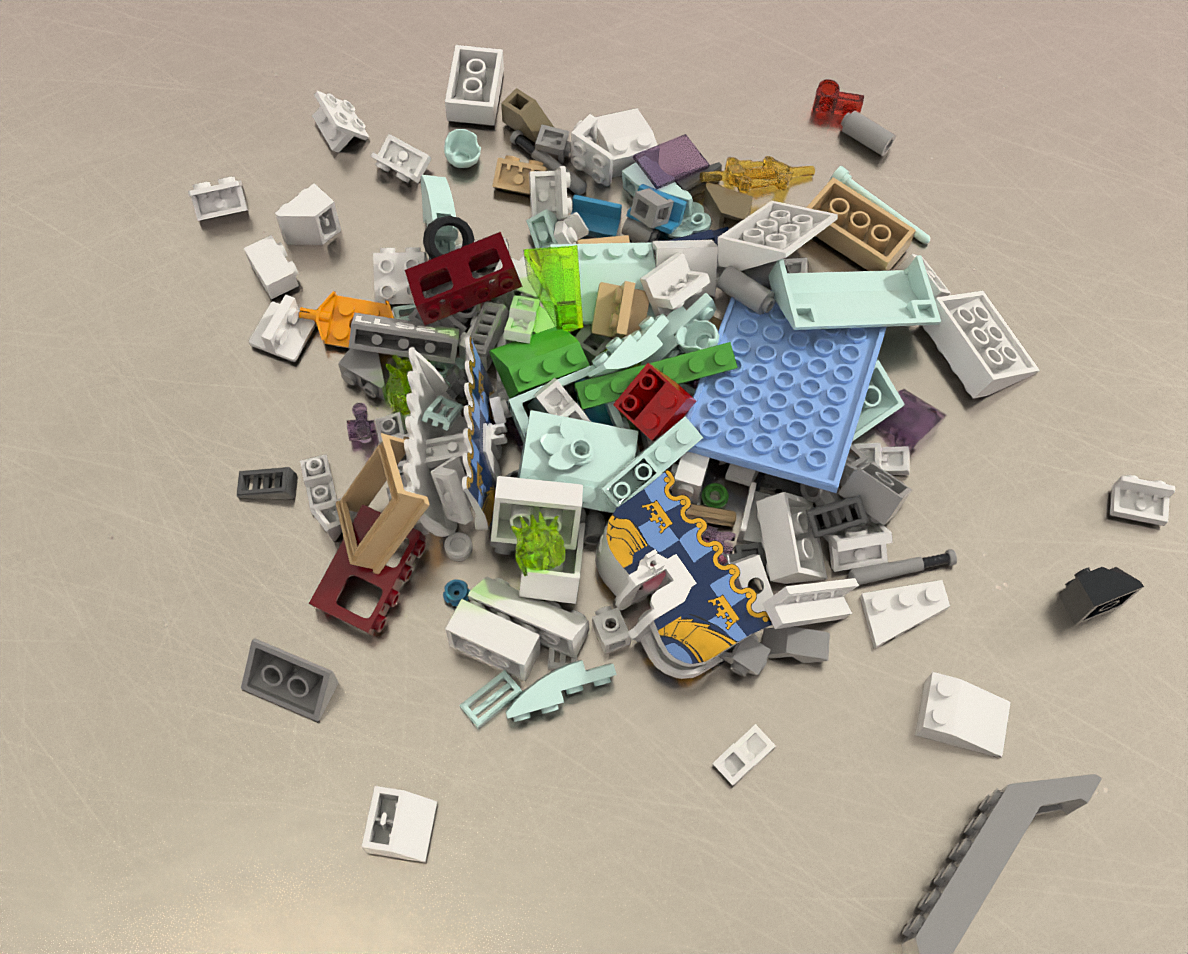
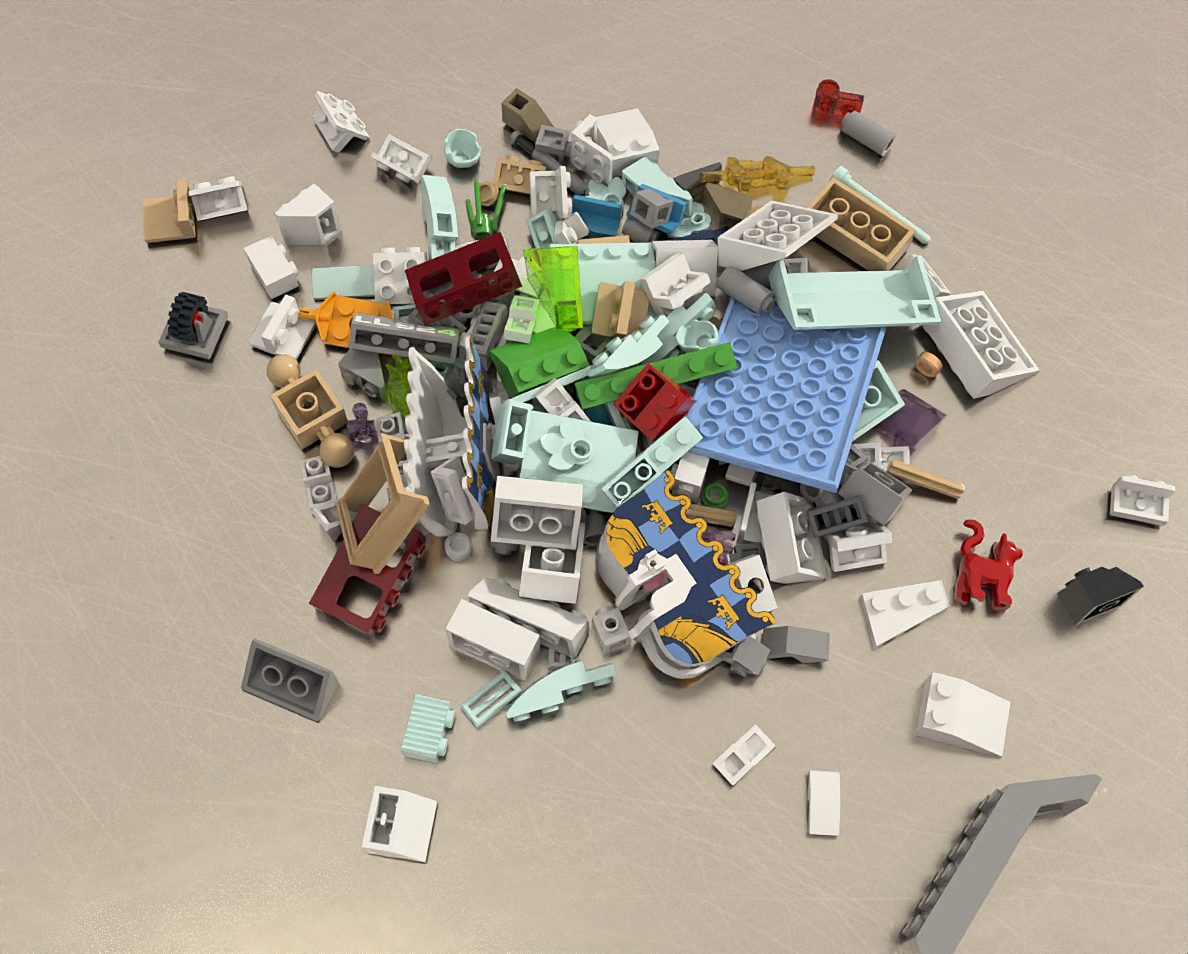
dark grey slope [237,467,298,499] -> none
light aqua tile [421,396,463,431] -> none
black tyre [423,216,475,259] -> none
dark azure plate [443,579,470,606] -> none
white brick [445,45,504,125] -> none
clear neon green hair [511,512,566,576] -> none
clear purple piece [633,134,710,189] -> none
white fence [763,578,859,629] -> none
light grey piece [848,549,957,585] -> none
none -> tan bracket [142,179,196,243]
none -> plate [158,292,228,359]
none -> tan brick [266,354,354,468]
none -> light aqua slope [312,265,375,300]
none -> light aqua brick [401,694,455,763]
none -> bright green plant [465,179,506,239]
none -> tan plate [479,181,499,207]
none -> light aqua brick [491,400,534,465]
none -> light aqua plate [586,177,626,211]
none -> white slope [808,770,840,836]
none -> tan axle [887,459,965,499]
none -> light nougat tile [915,352,942,377]
none -> red animal [954,519,1023,610]

